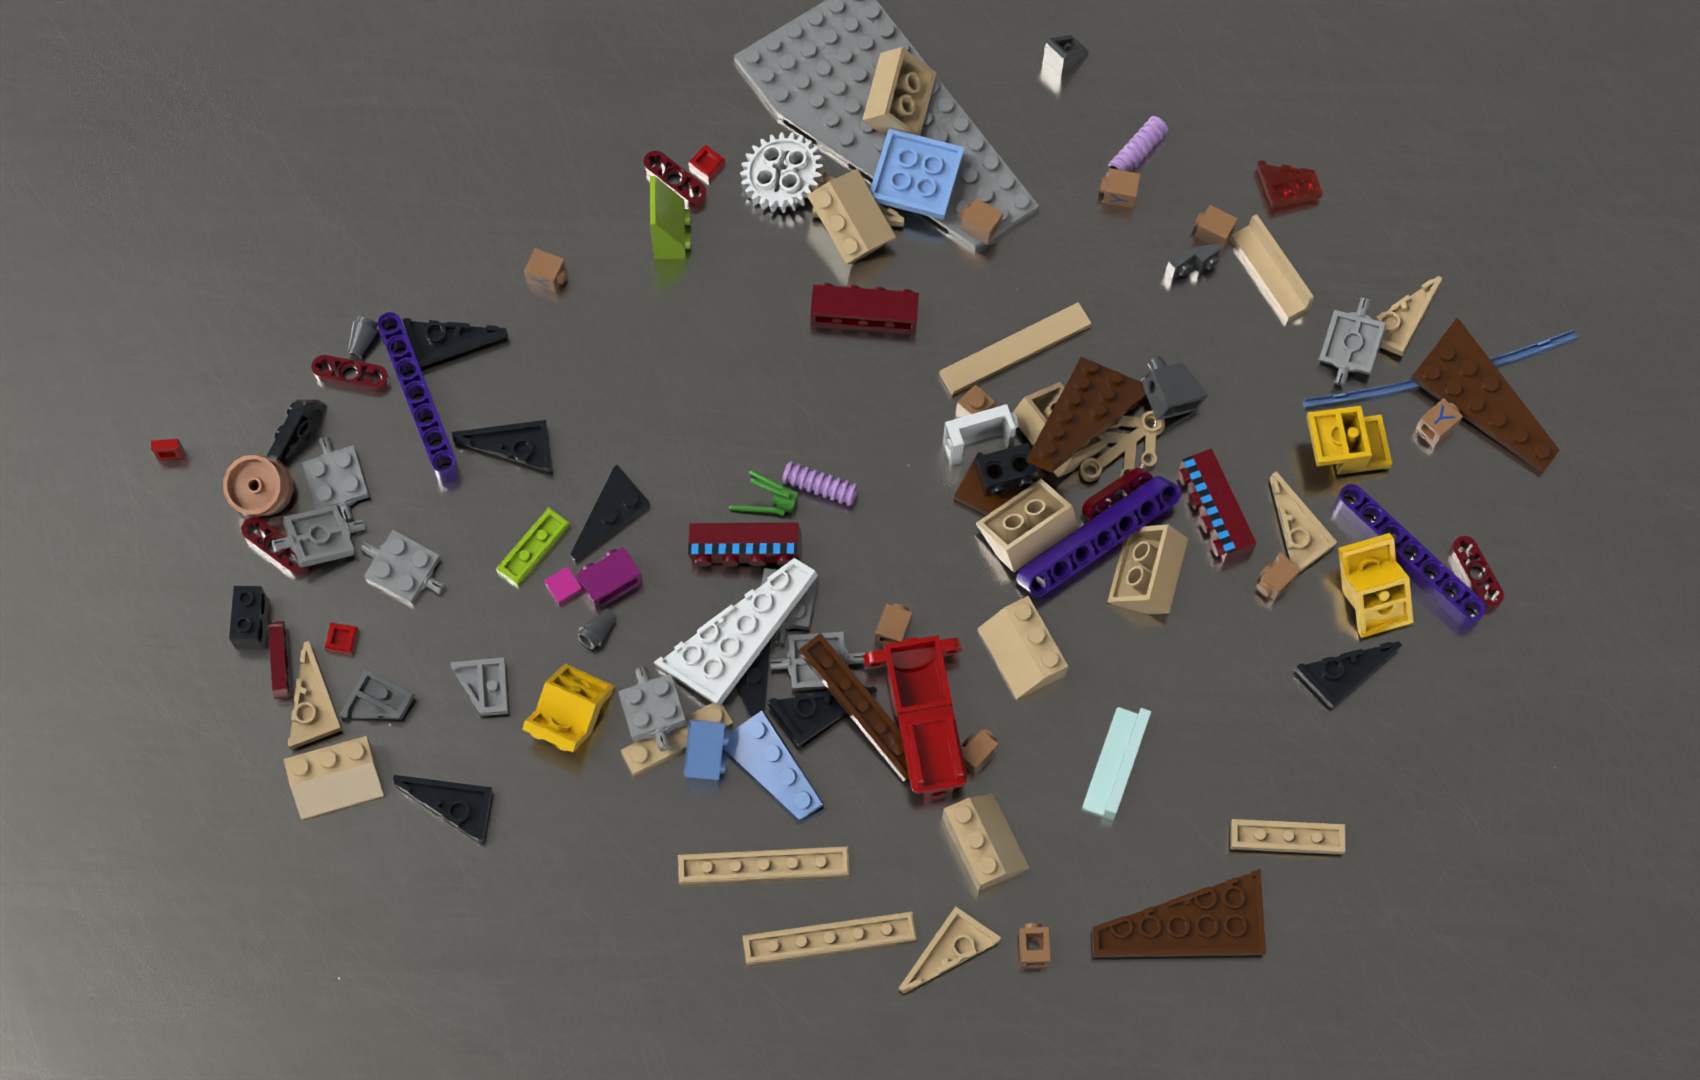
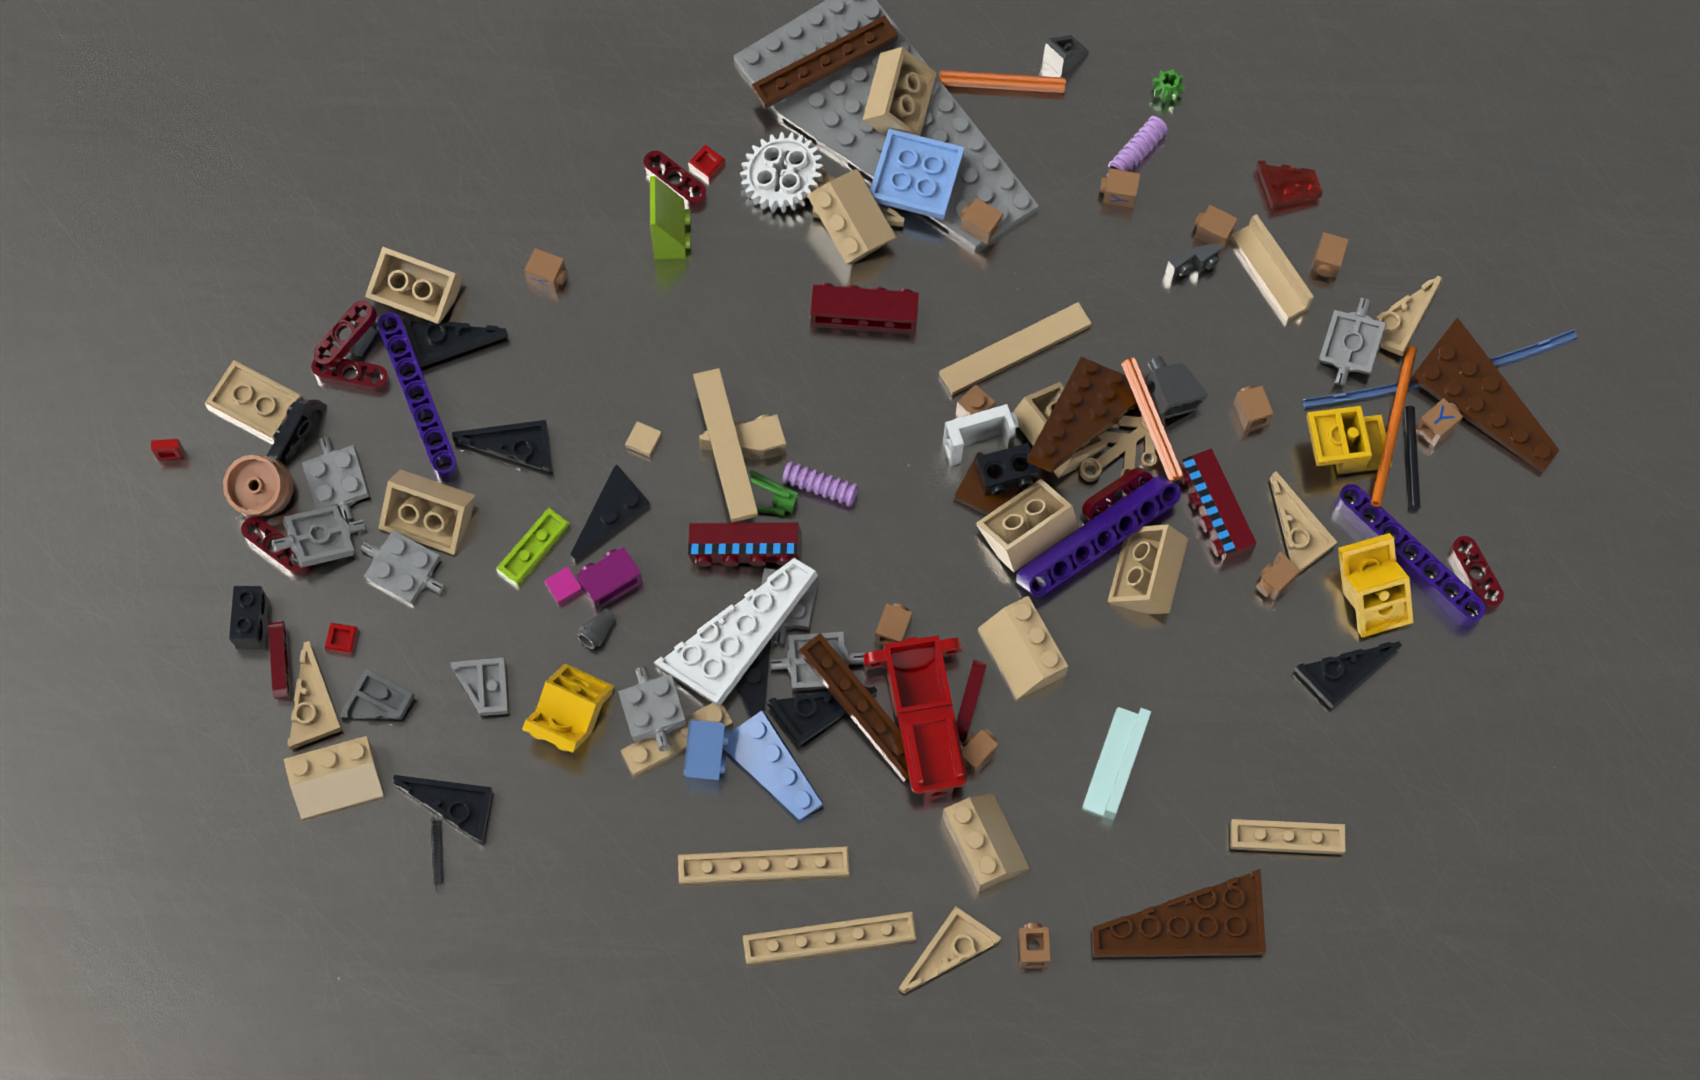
none -> tan tile [205,360,303,442]
none -> dark red beam [314,300,377,368]
none -> tan slope [365,247,464,324]
none -> tan slope [378,469,476,555]
none -> black piece [430,813,444,891]
none -> tan tile [625,421,662,458]
none -> tan tile [693,368,758,523]
none -> tan slope [699,414,786,460]
none -> reddish brown plate [752,15,898,109]
none -> orange axle [939,70,1066,93]
none -> dark red beam [956,660,987,738]
none -> axle [1122,358,1184,482]
none -> bright green gear [1152,69,1185,102]
none -> medium nougat brick [1234,385,1274,431]
none -> medium nougat brick [1311,232,1349,278]
none -> orange piece [1371,346,1417,507]
none -> black bar [1404,406,1421,510]

